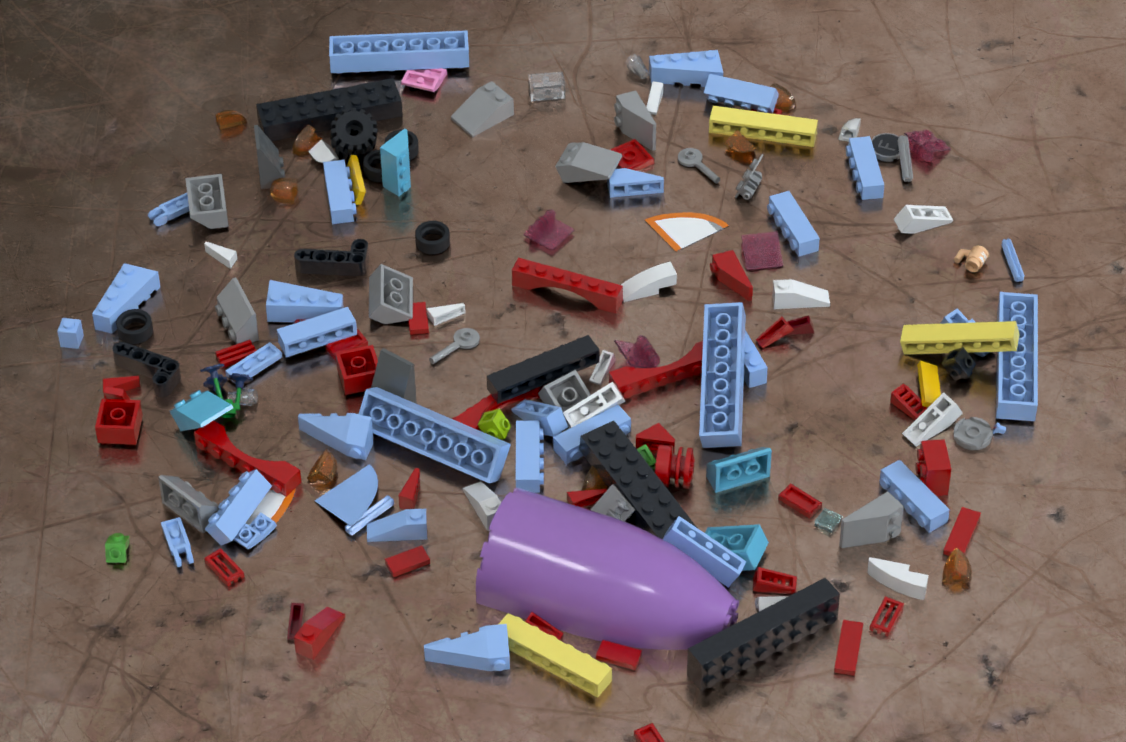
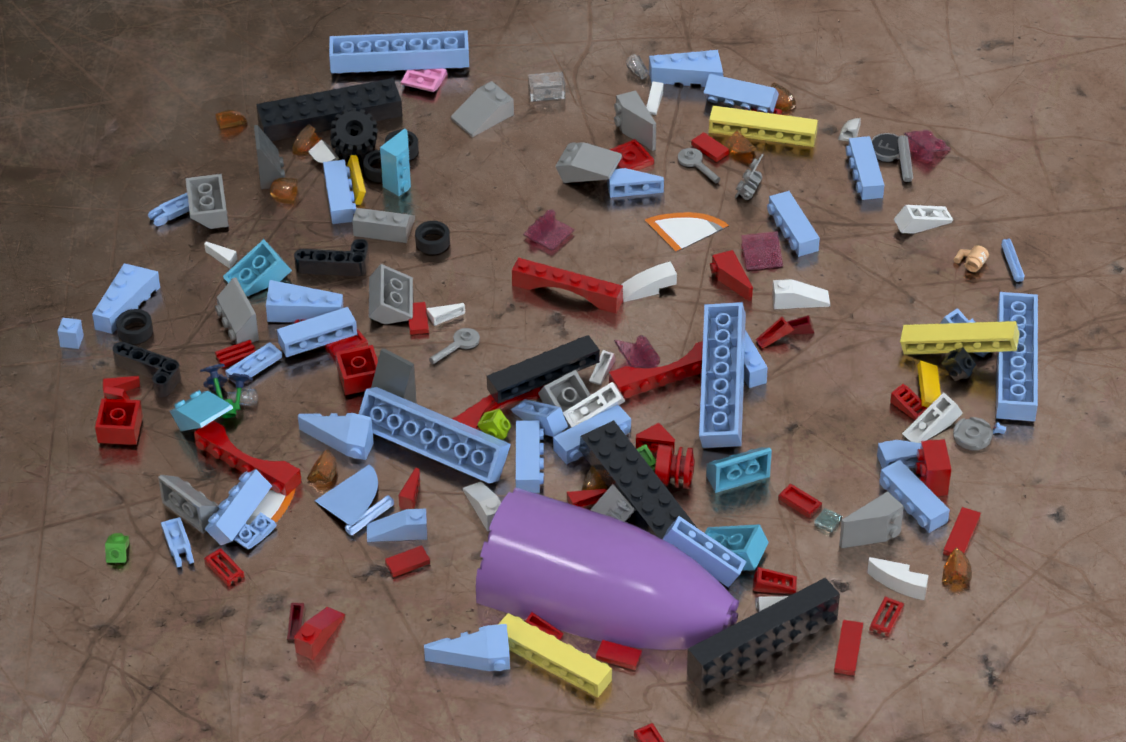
none -> medium azure slope [223,239,292,297]
none -> light grey slope [352,208,415,243]
none -> red tile [691,132,729,162]
none -> light blue slope [877,440,921,469]

